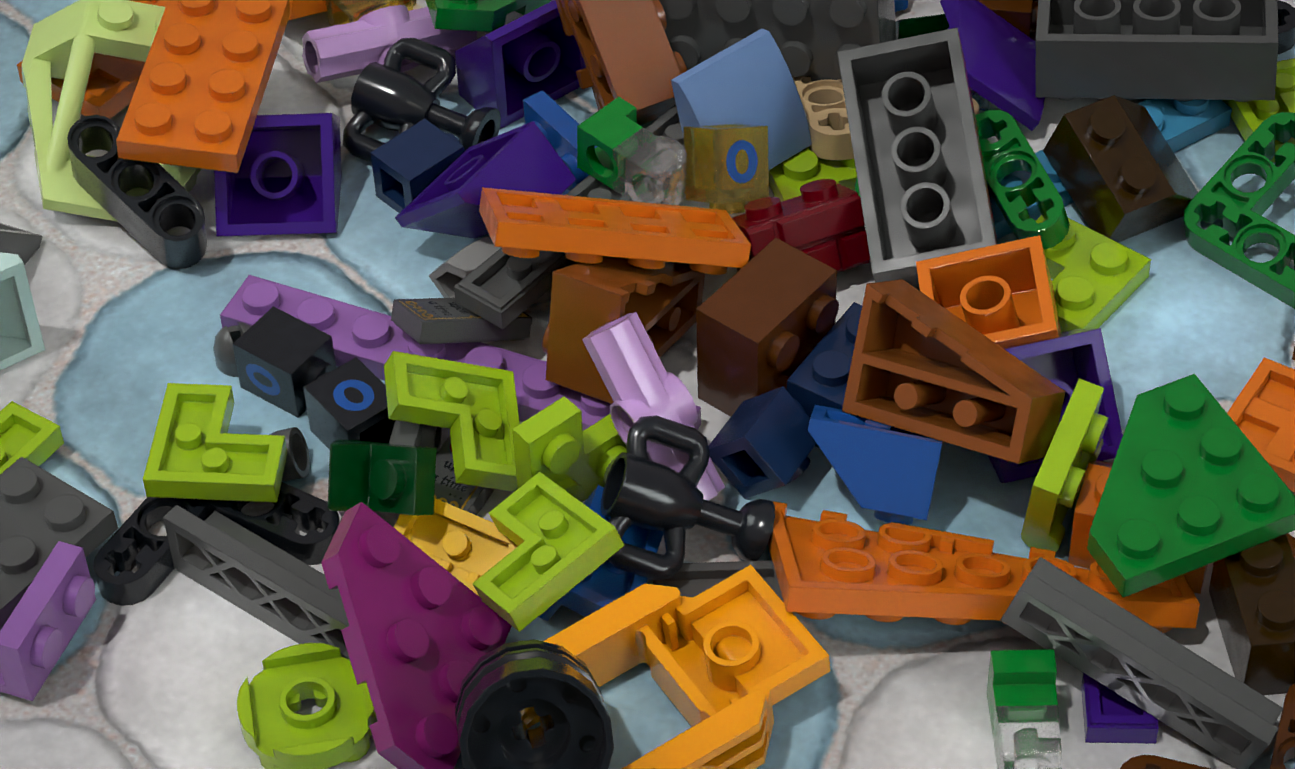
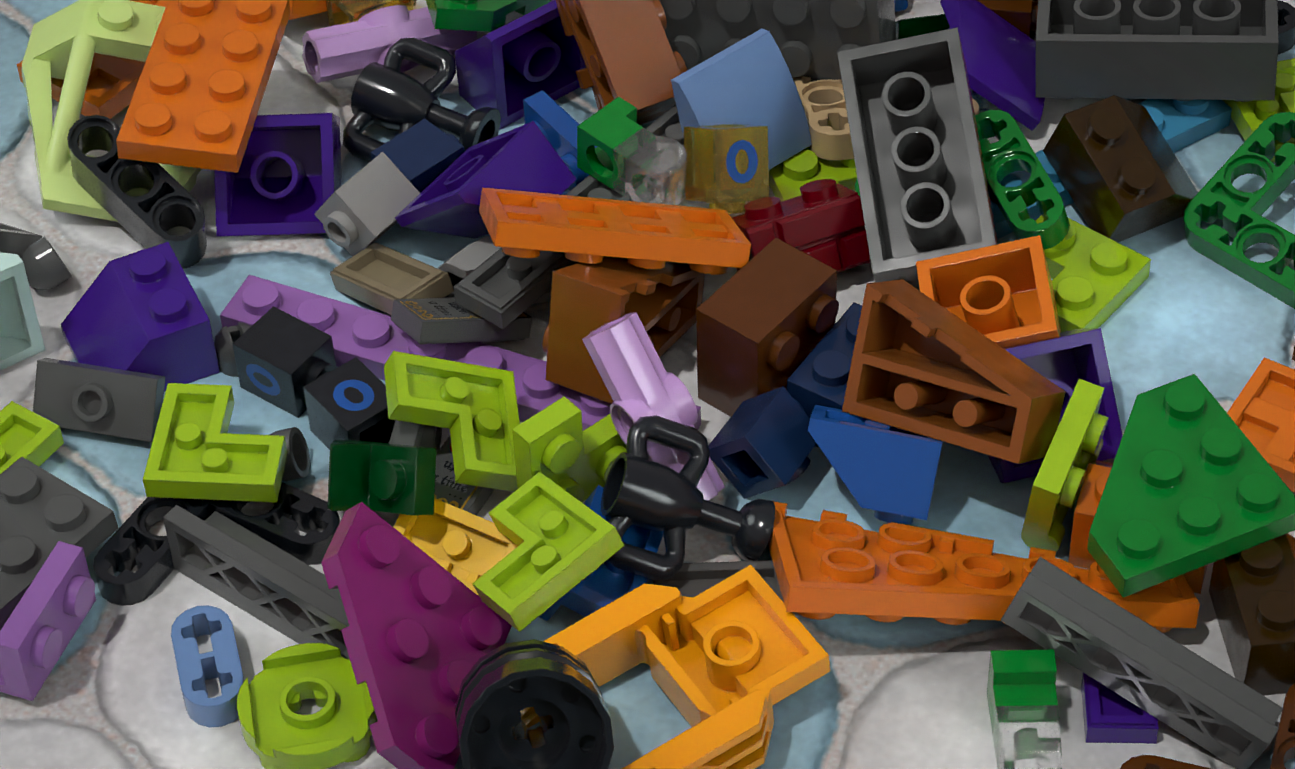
none -> dark grey hinge [21,236,72,290]
none -> dark grey plate [33,358,165,442]
none -> dark purple slope [60,242,220,392]
none -> medium blue beam [171,605,244,728]
none -> light grey brick [314,152,420,257]
none -> dark tan tile [330,242,454,315]

